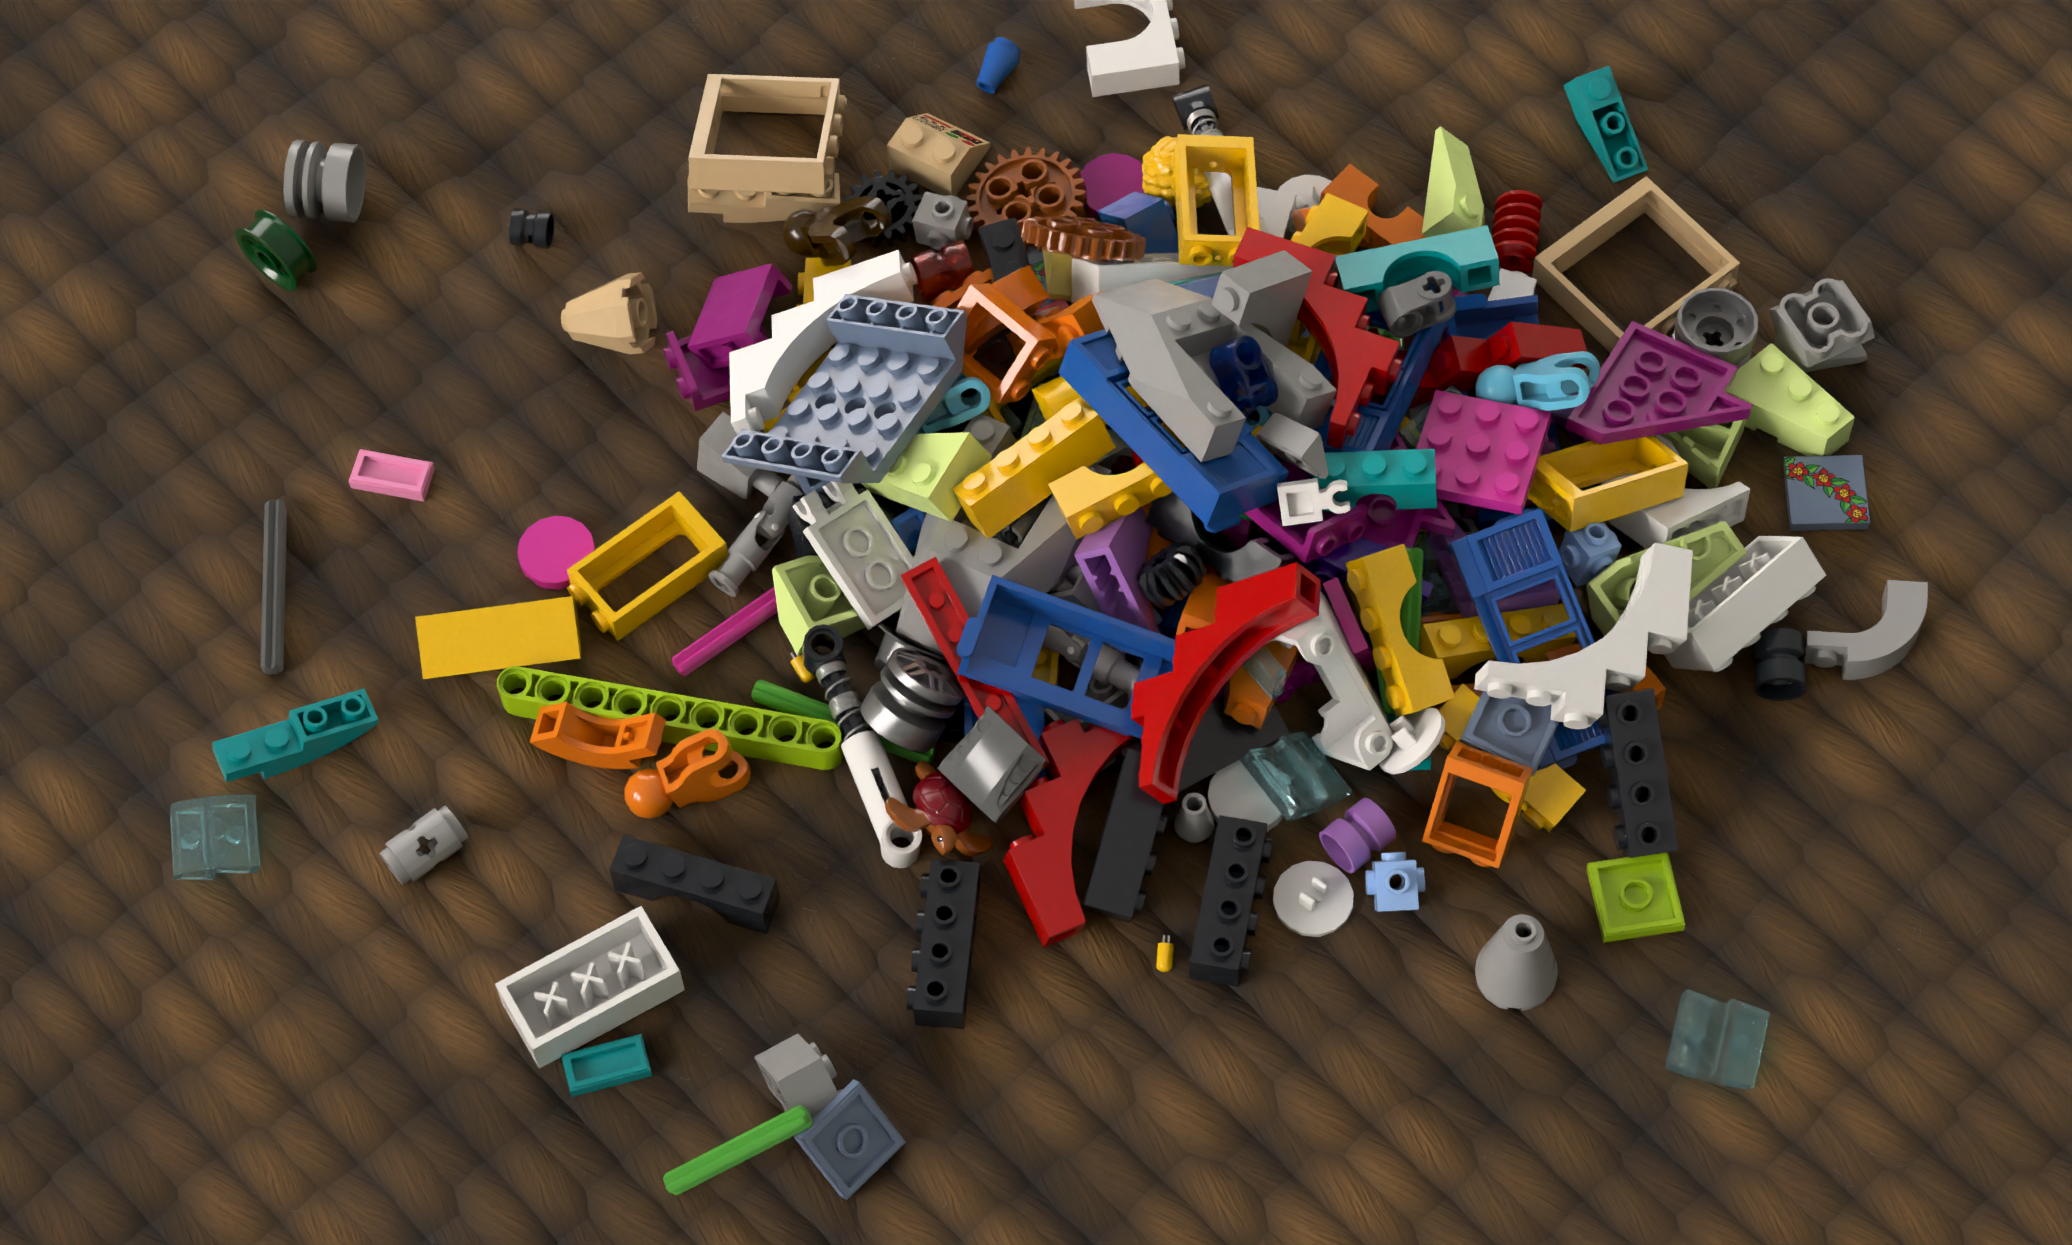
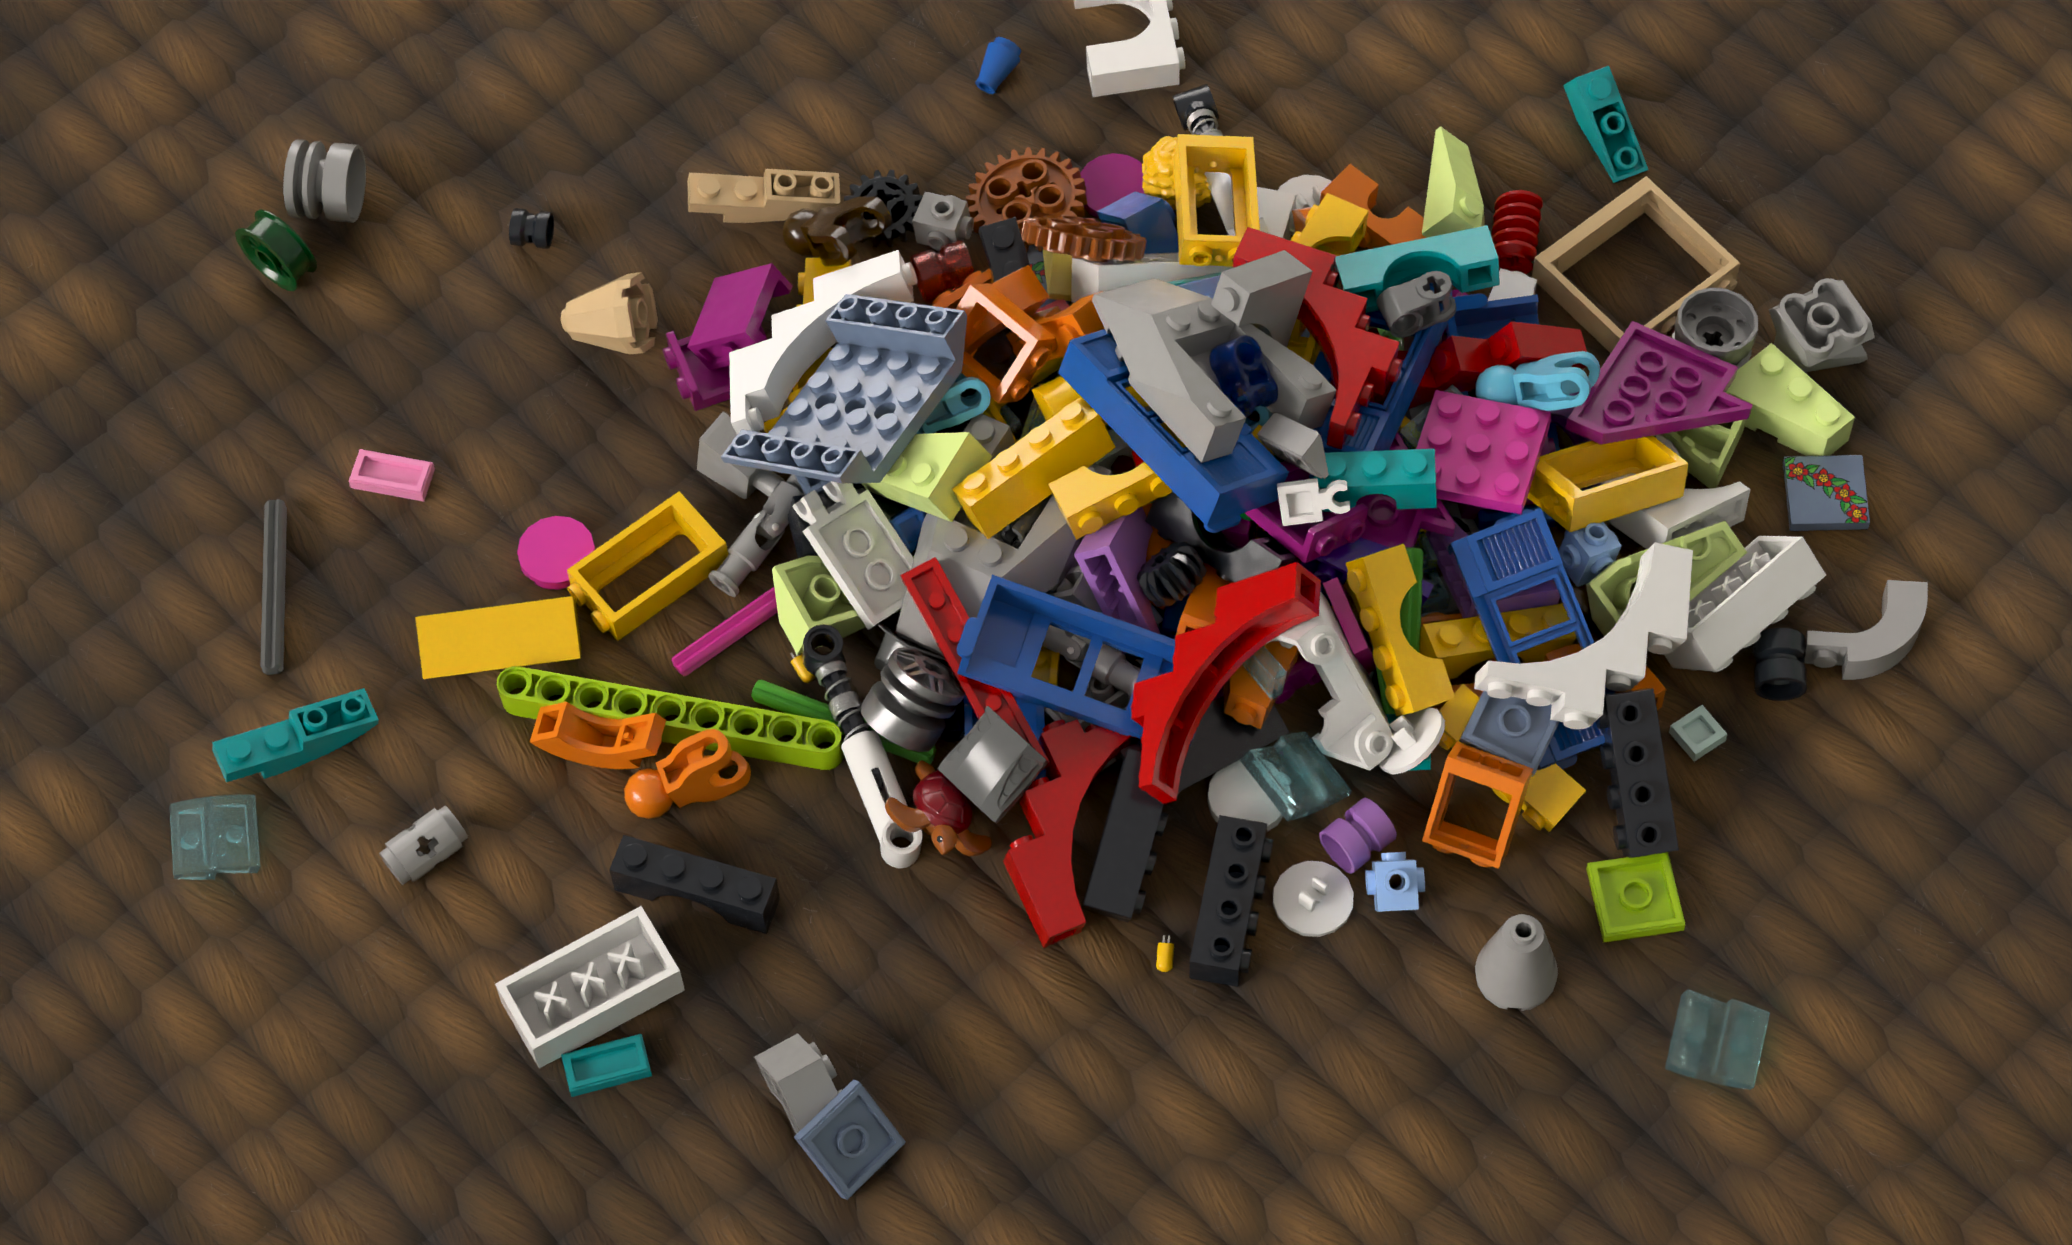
bright green axle [663,1105,813,1195] -> none
tan window [688,74,847,194] -> none
tan slope [887,113,990,196] -> none
black brick [907,859,981,1029] -> none
light grey cone [1174,793,1214,843] -> none
none -> light aqua plate [1669,705,1727,761]

